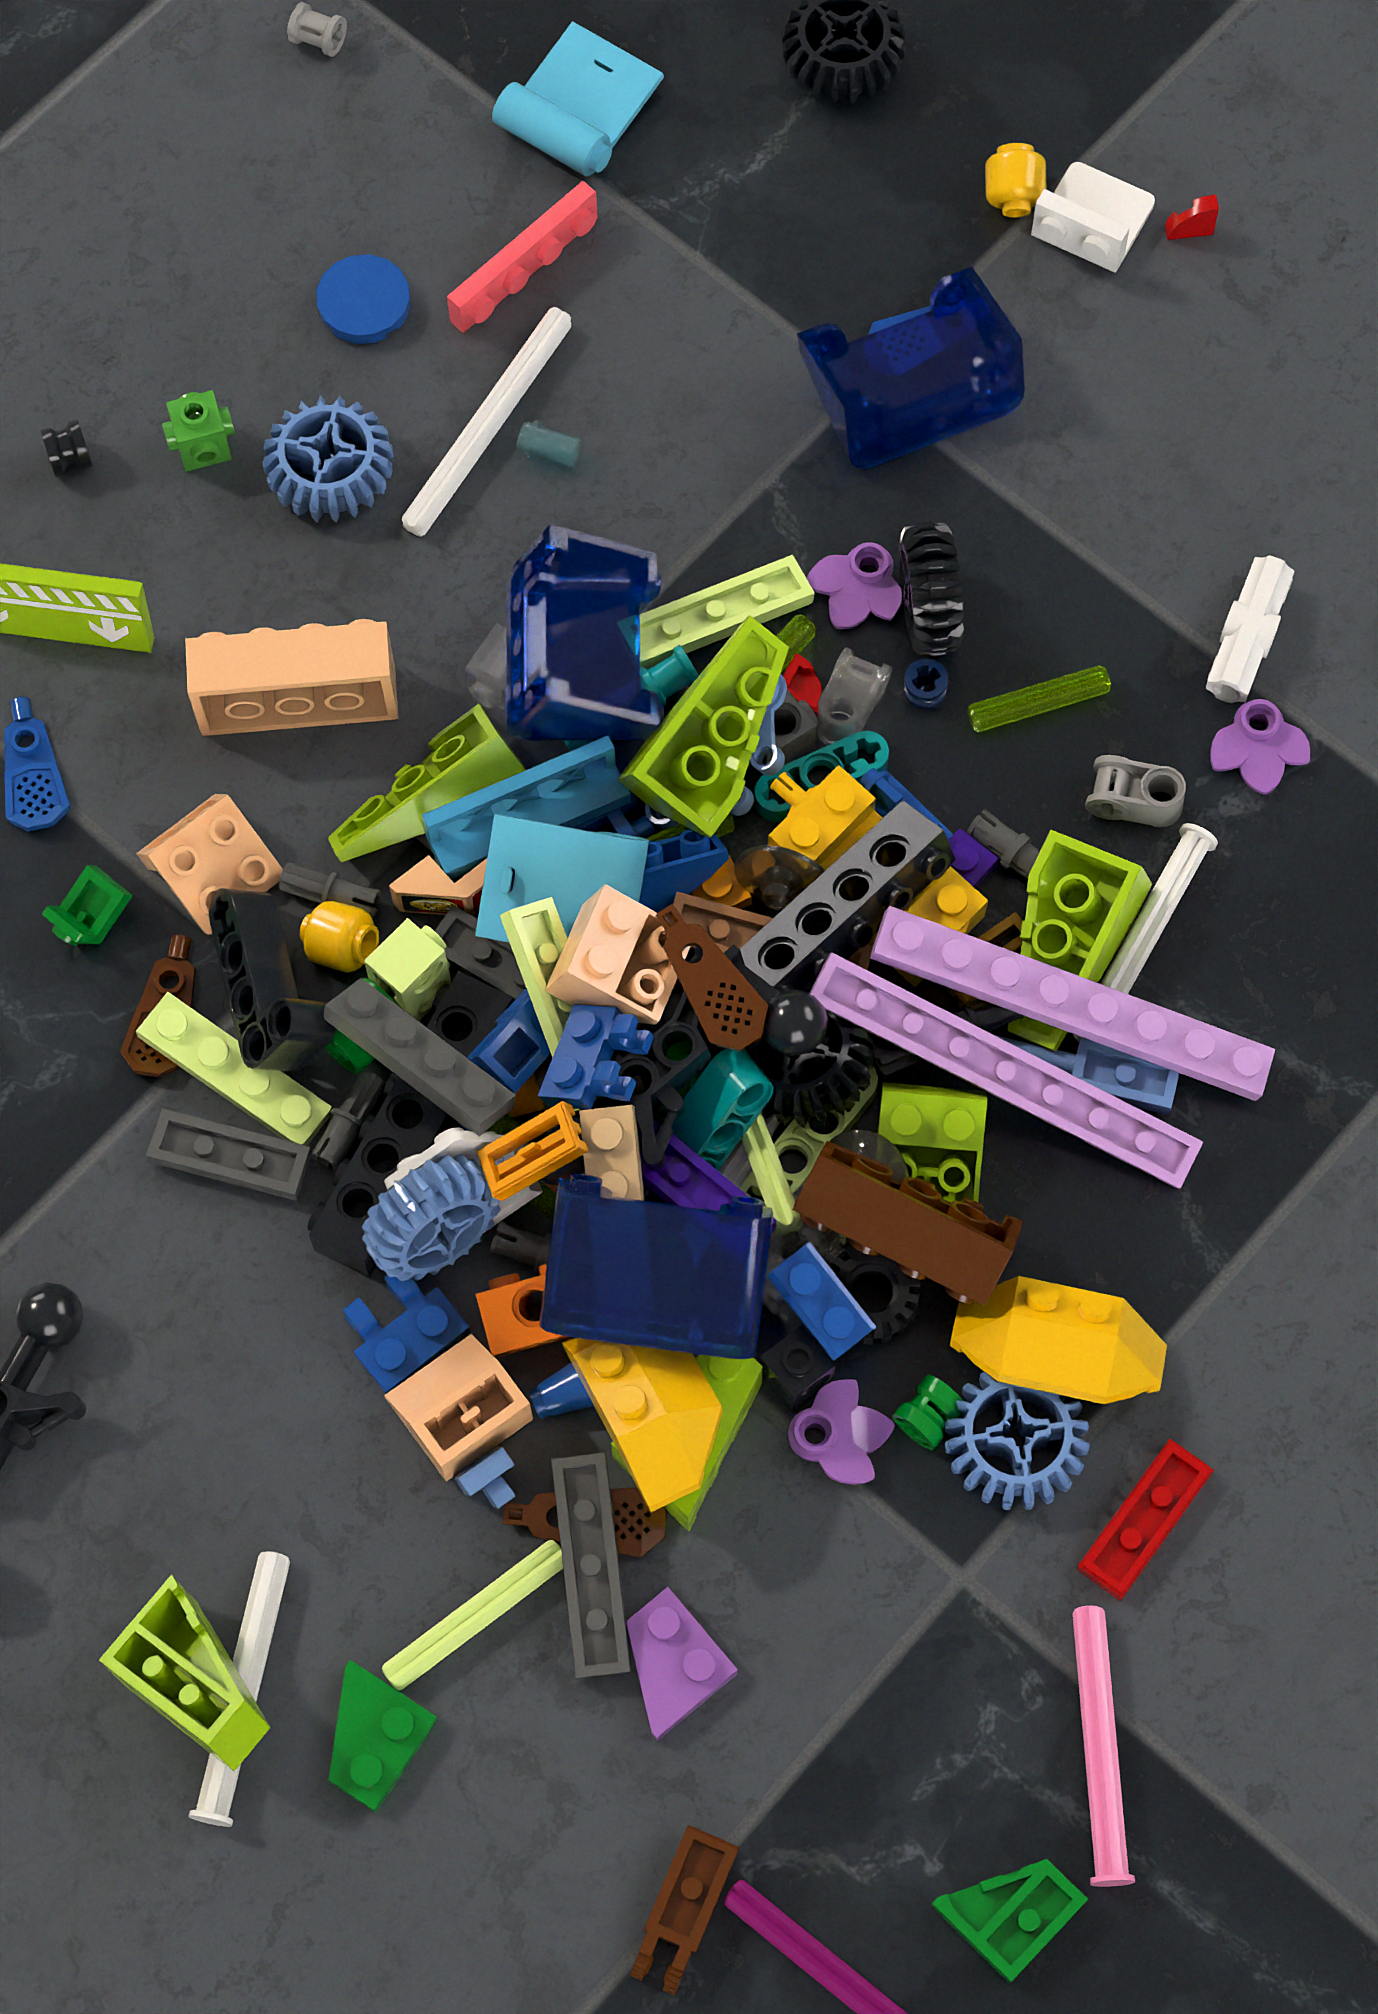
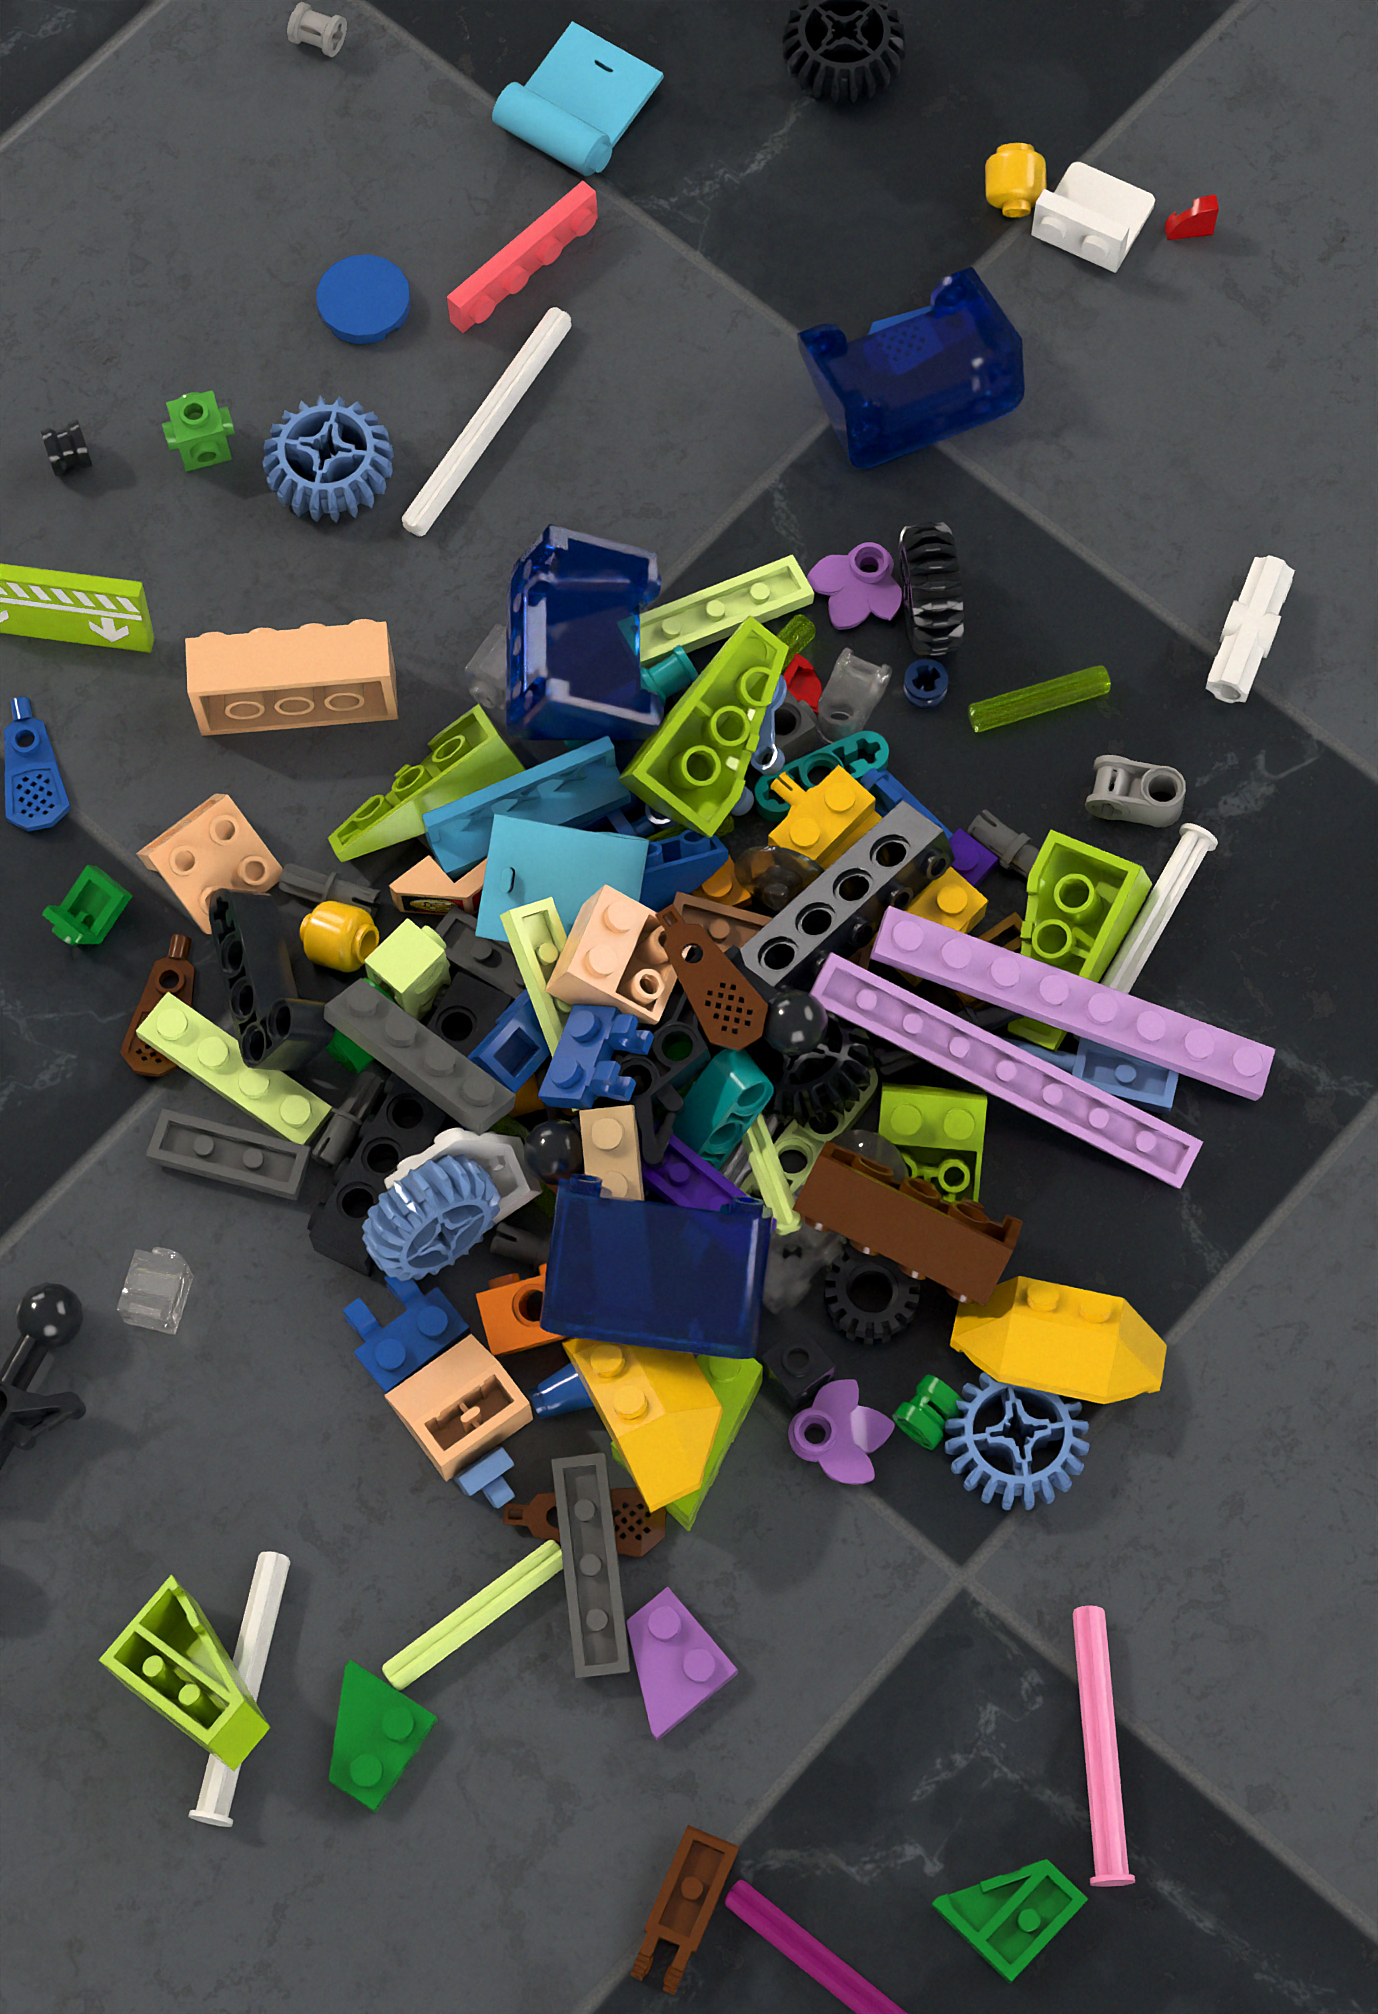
light orange tile [477,1101,589,1201] -> none
clear light blue pin [517,420,581,467] -> none
blue brick [766,1241,876,1361] -> none
red tile [1076,1439,1214,1602] -> none
medium lavender plate [1210,699,1310,795] -> none
none -> clear brick [117,1247,194,1335]

